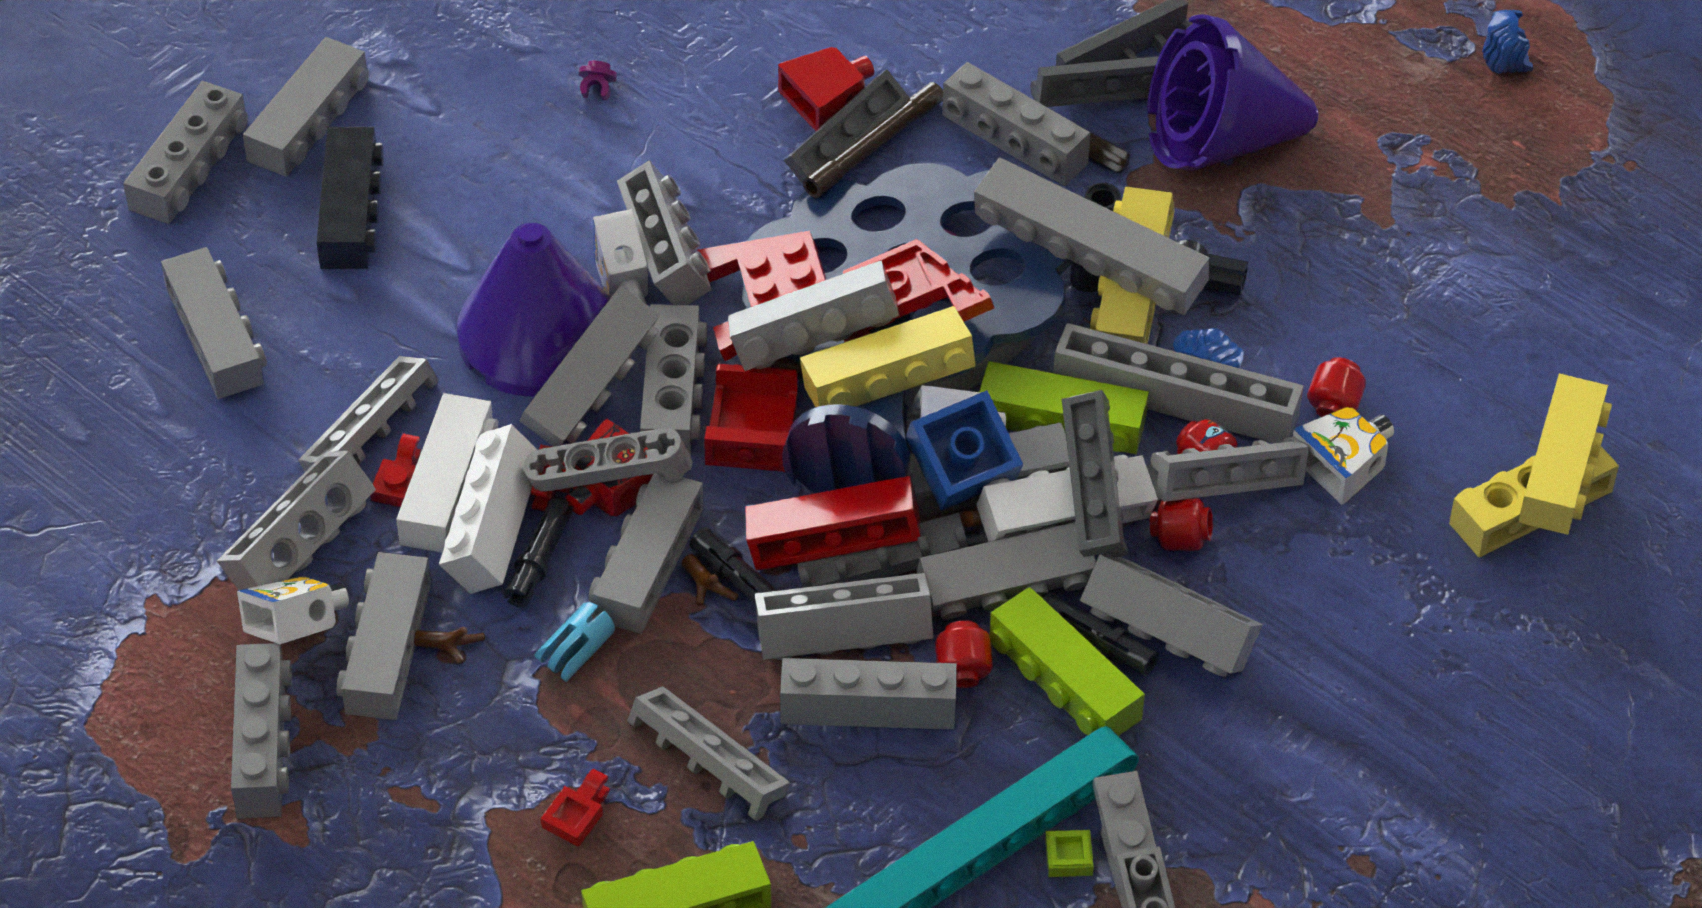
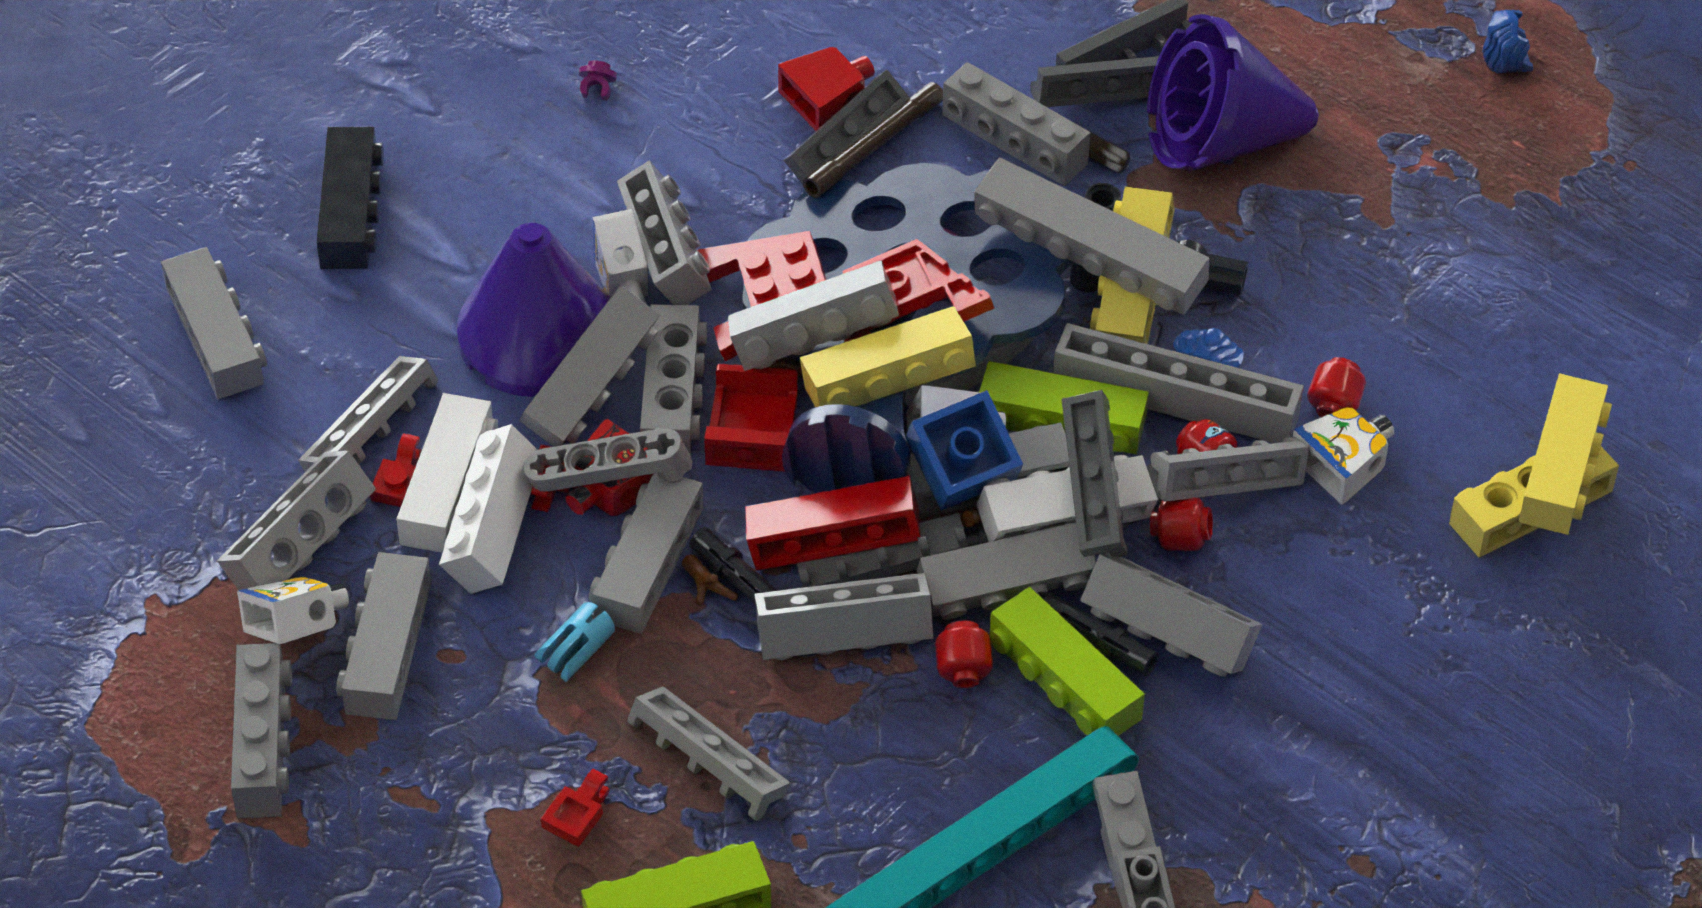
light grey brick [123,81,248,224] -> none
light grey brick [243,37,369,177] -> none
reddish brown bar [414,626,485,665] -> none
black pin [503,497,573,608] -> none
light grey brick [780,658,956,730] -> none
lime tile [1045,830,1094,877] -> none

